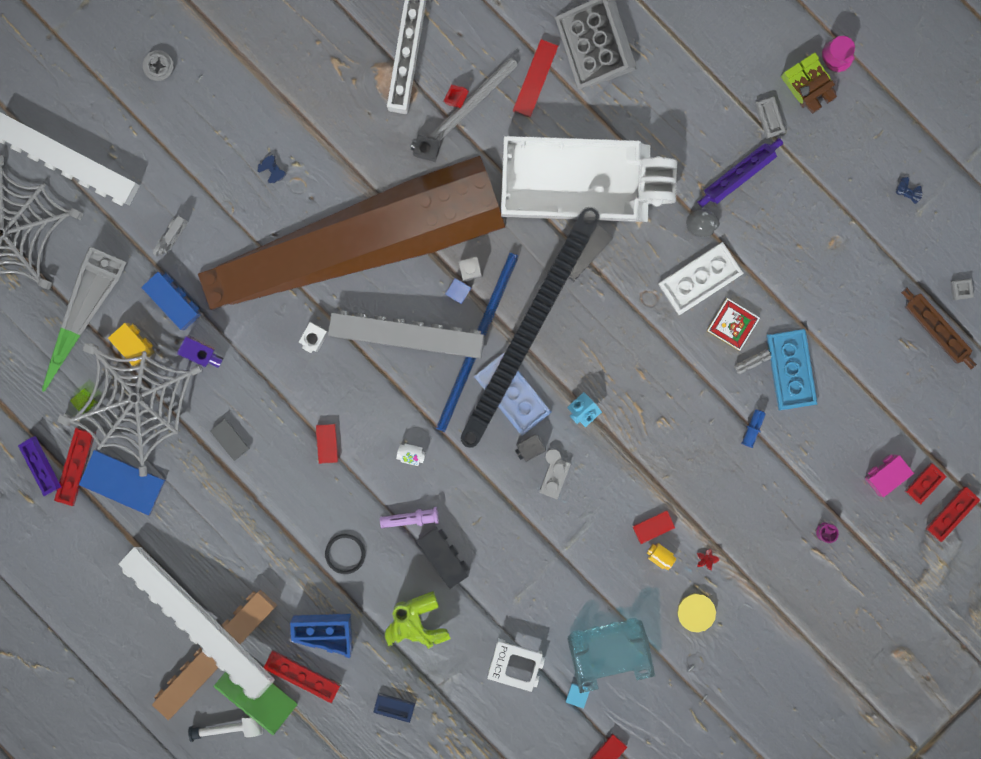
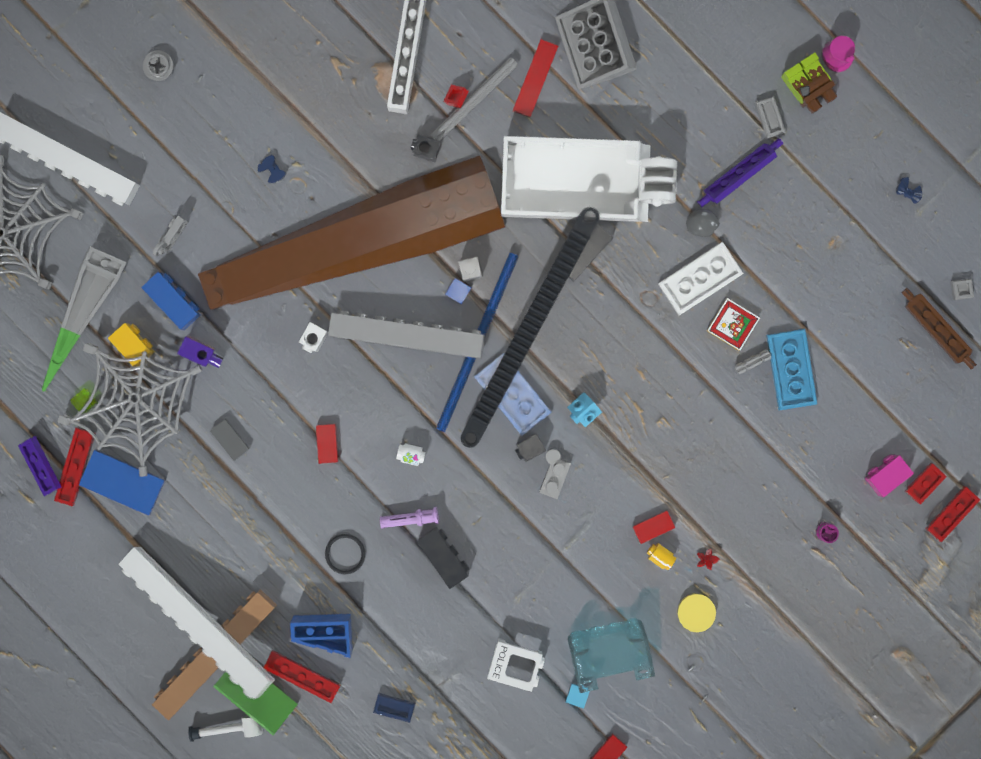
lime helmet [385,591,451,649] -> none
blue axle [741,409,766,448] -> none

